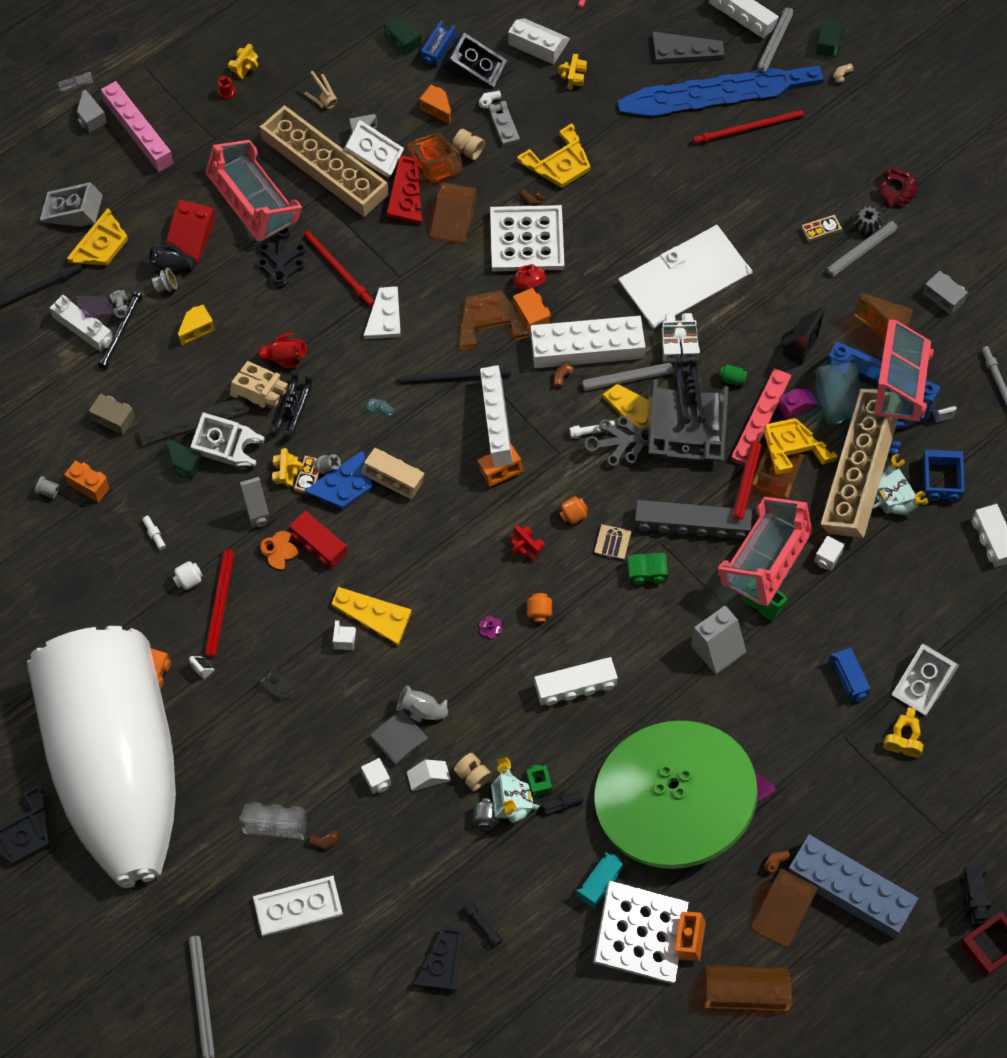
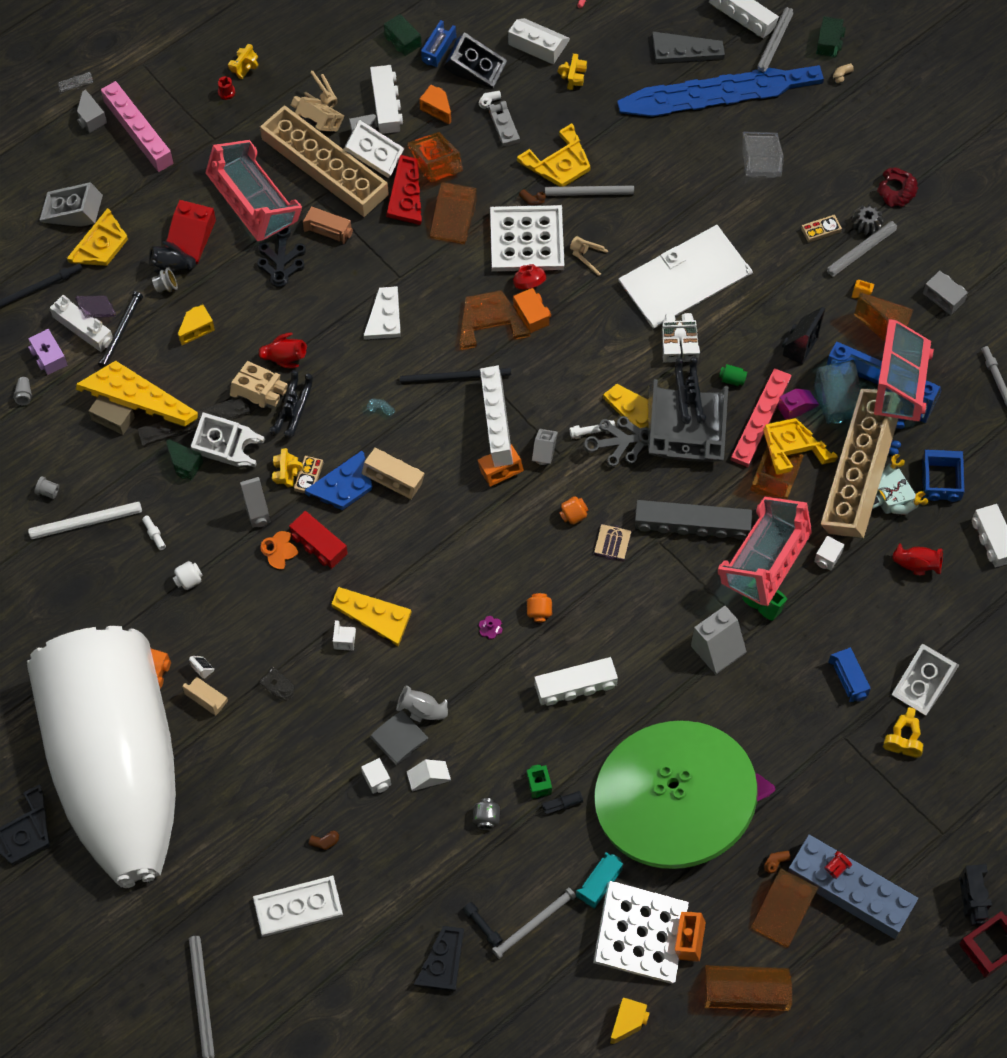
orange brick [64,460,110,503] -> none
light grey bar [110,290,128,318] -> none
red axle [205,550,234,657] -> none
clear slope [239,802,308,840] -> none
red bar [304,231,375,307] -> none
light grey bush [316,454,341,475] -> none
tan wheel [452,129,485,160] -> none
tan wheel [454,753,492,791] -> none
light aqua torso [491,757,540,823] -> none
red hips [509,525,545,562] -> none
white brick [531,316,645,368] -> none
dark orange arm [554,363,574,389] -> none
light grey axle [582,363,673,391] -> none
green brick [627,553,668,585] -> none
red bar [693,110,804,144] -> none
red axle [733,441,762,521] -> none
white slope [932,406,957,422] -> none
none -> light grey cone [13,377,32,405]
none -> lavender brick [28,329,68,375]
none -> white axle [28,502,142,539]
none -> yellow wing [76,361,198,426]
none -> tan panel [182,677,228,716]
none -> tan hips [291,96,344,131]
none -> nougat window [303,206,353,244]
none -> white brick [370,65,403,134]
none -> light grey bar [492,887,576,959]
none -> light grey slope [532,429,558,465]
none -> light grey piece [545,186,634,196]
none -> tan plant [570,236,608,276]
none -> yellow slope [610,998,650,1044]
none -> clear slope [742,132,784,178]
none -> red bush [824,851,852,879]
none -> light orange slope [851,280,874,298]
none -> red animal [892,543,943,575]

